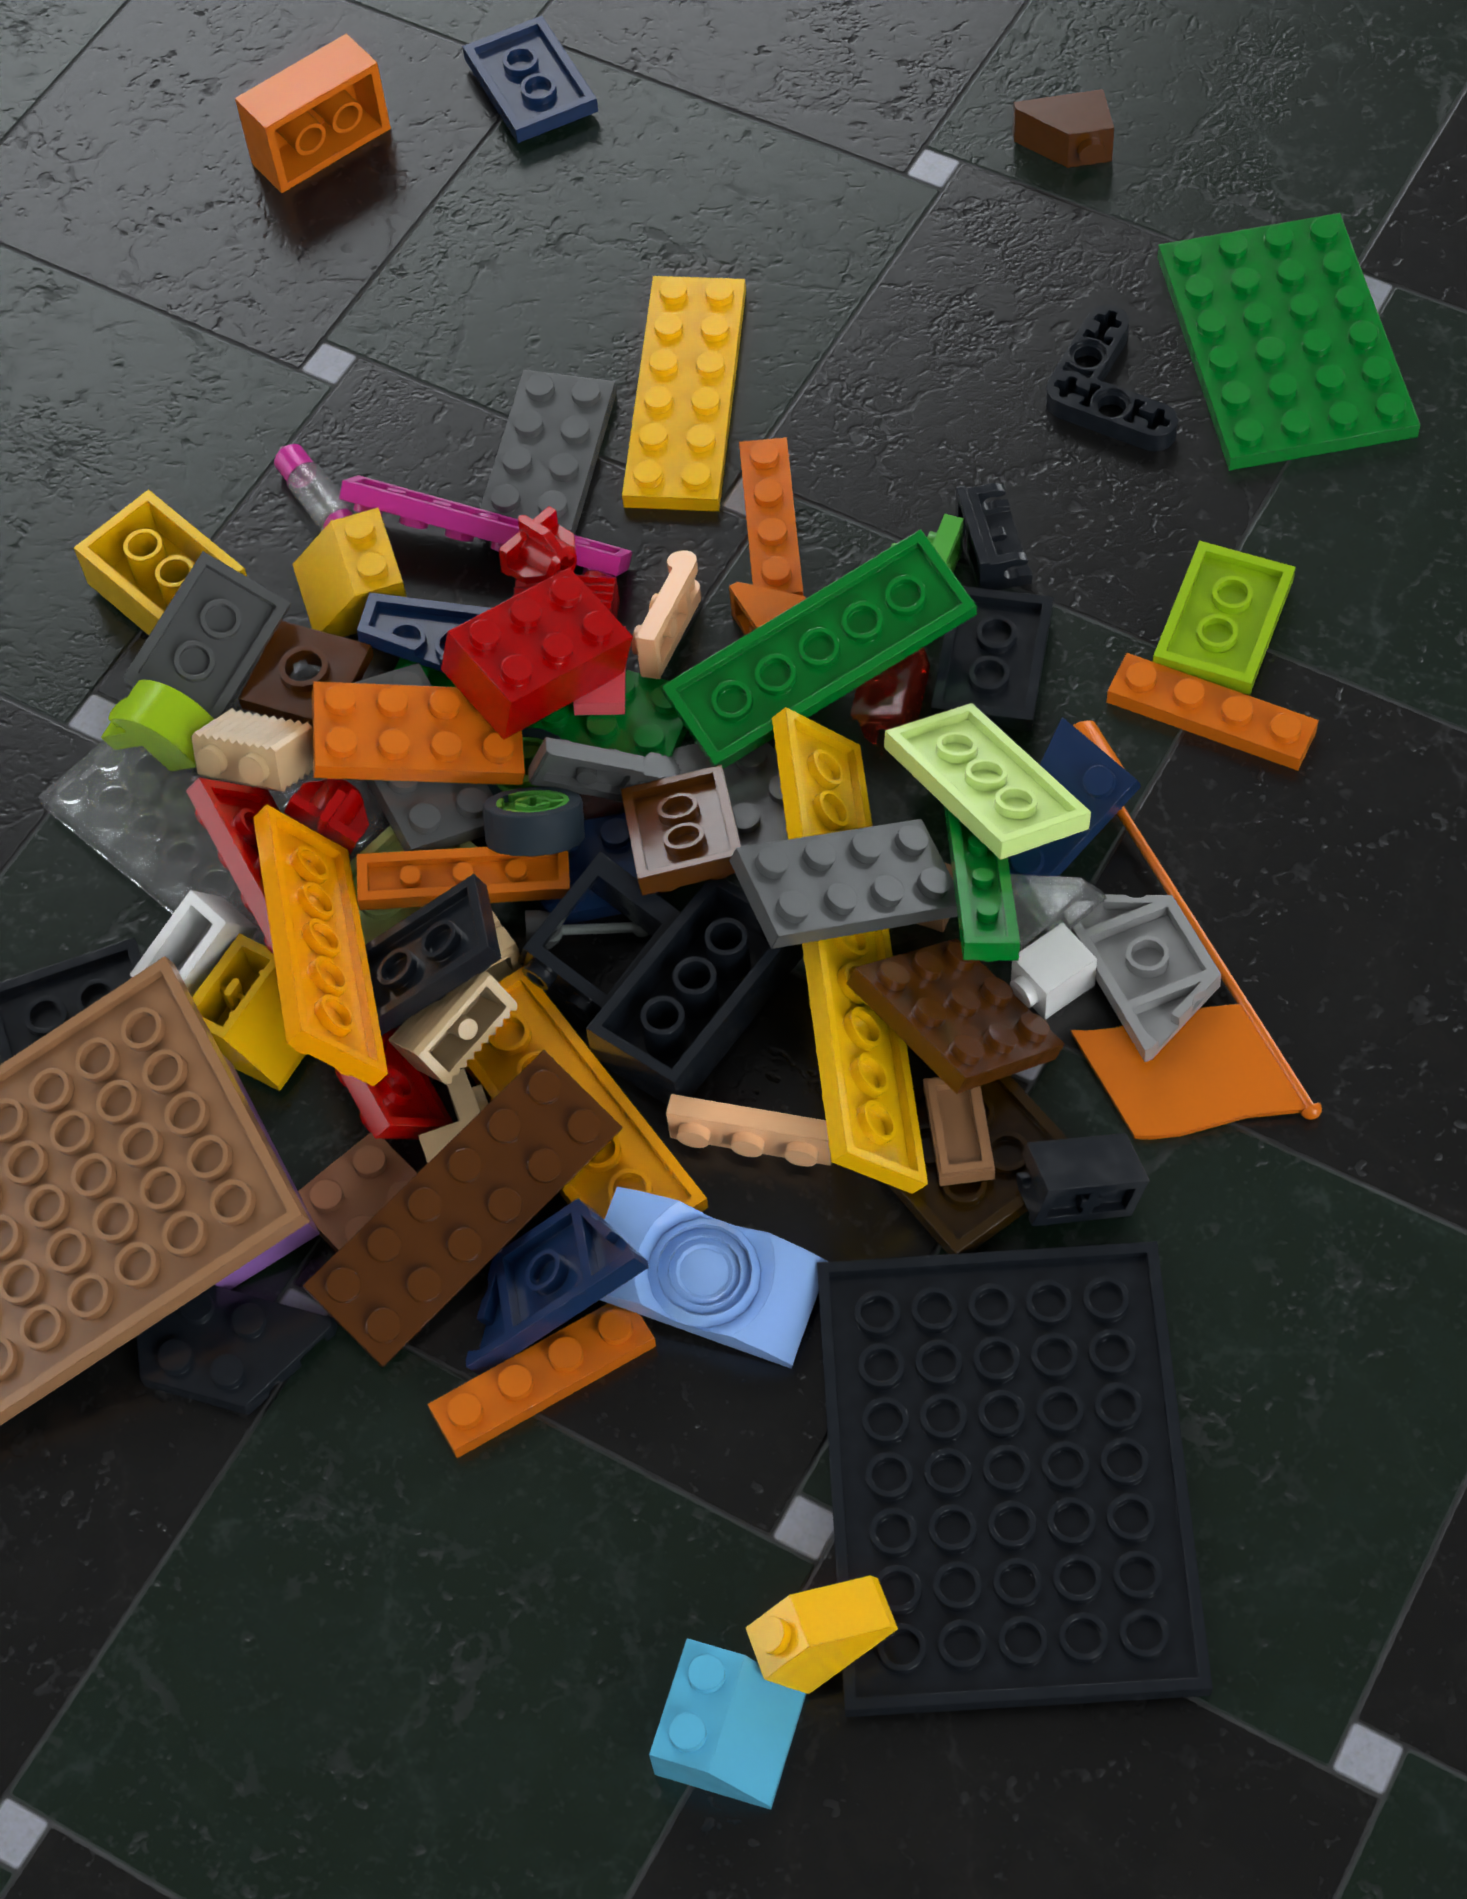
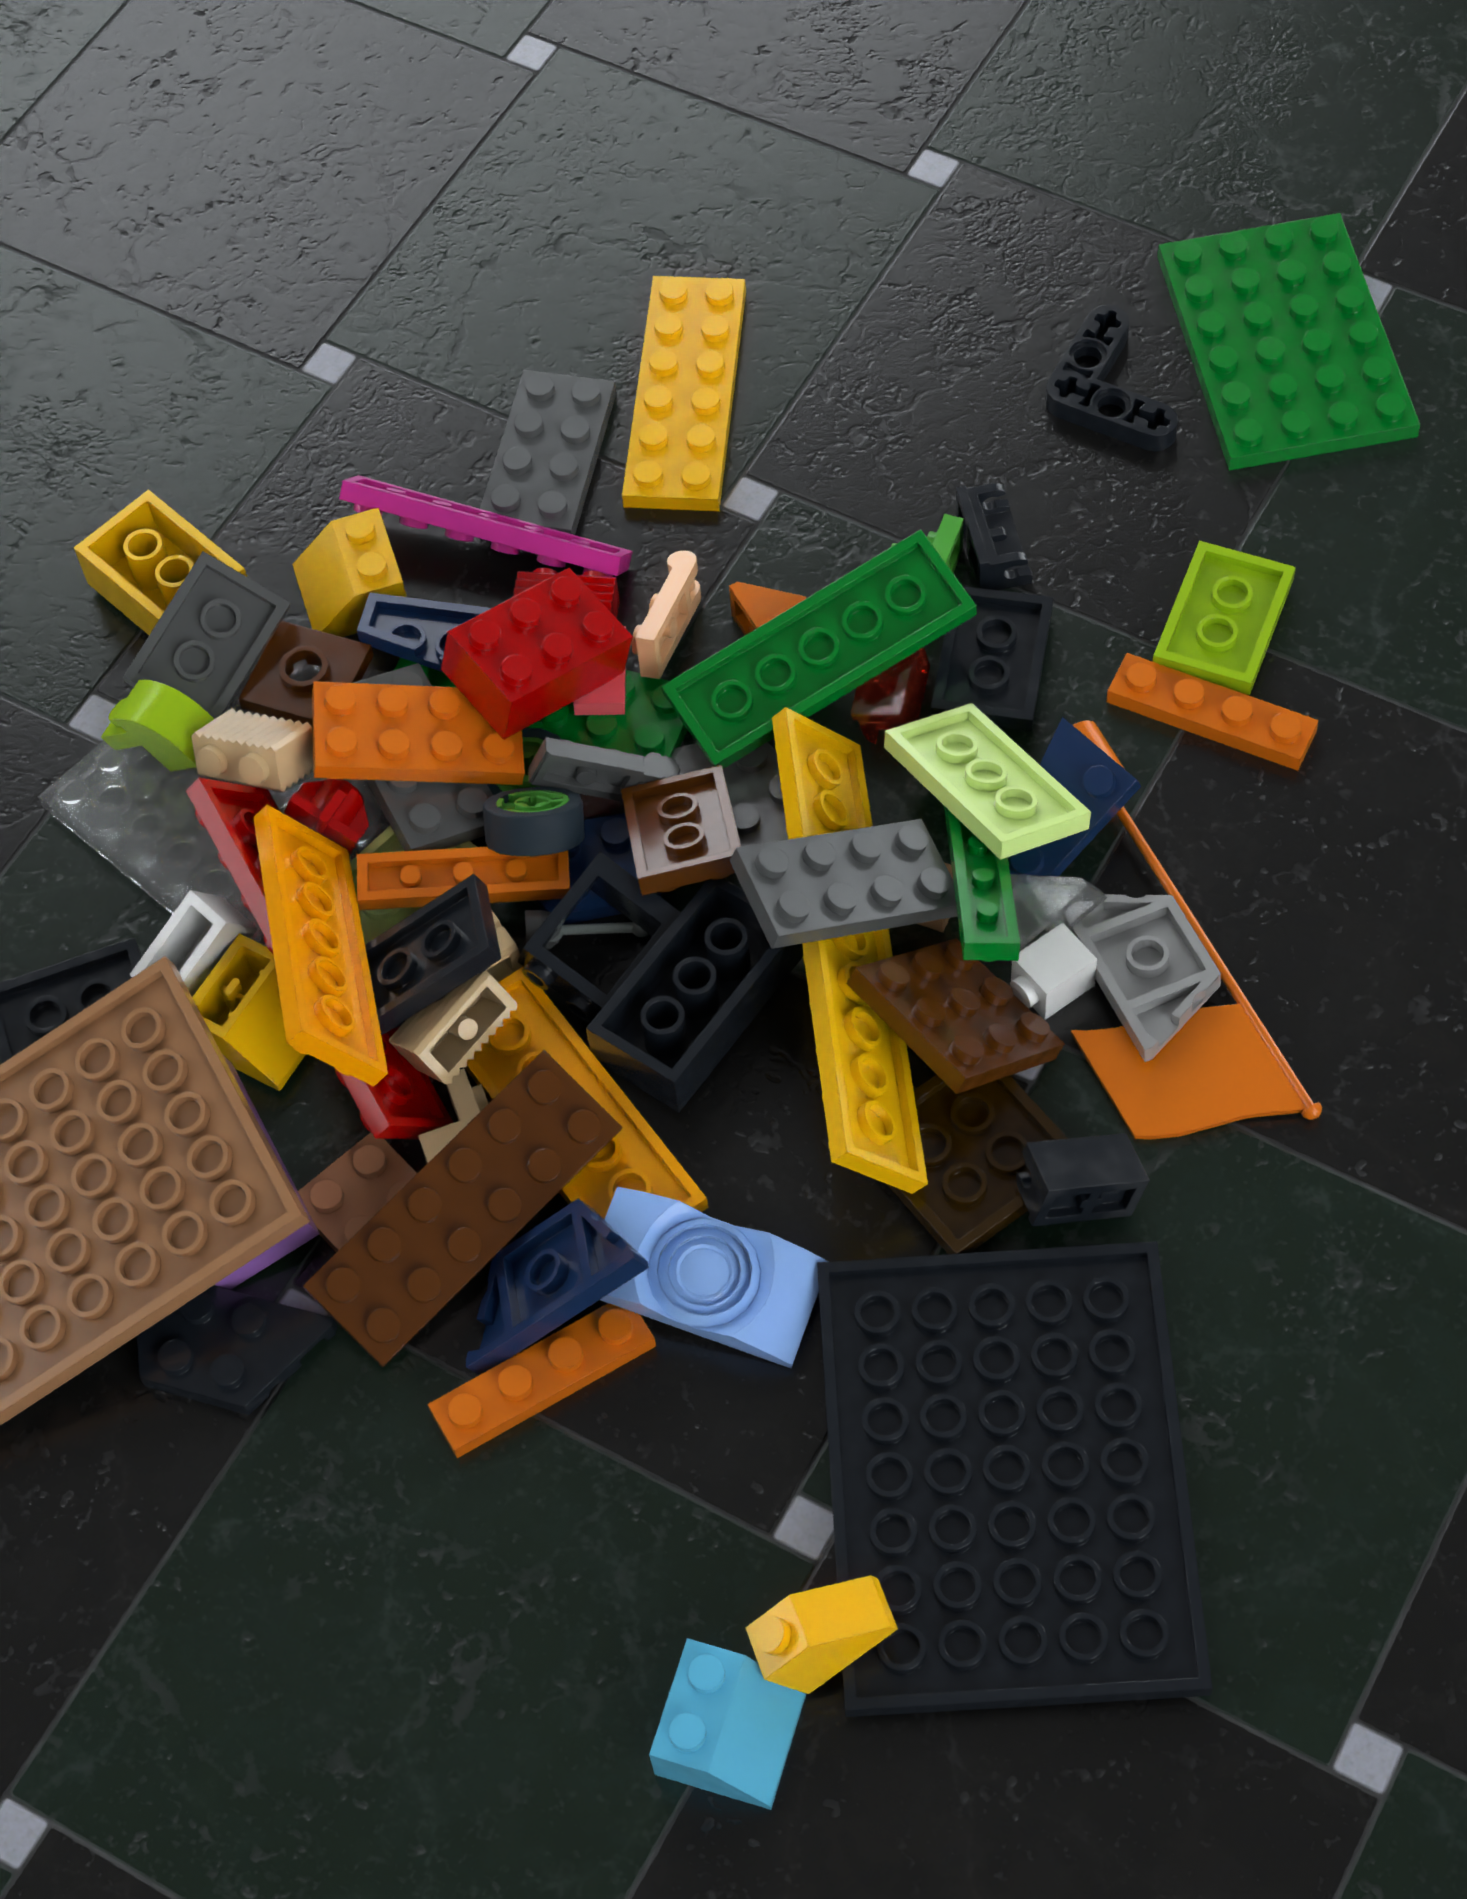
orange brick [235,33,391,193] -> none
clear piece [274,444,354,531] -> none
plate [462,15,598,143] -> none
red piece [499,506,577,584] -> none
light nougat plate [666,1094,831,1167] -> none
orange plate [739,437,804,596] -> none
medium nougat tile [923,1077,995,1186] -> none
reddish brown slope [1013,89,1114,168] -> none

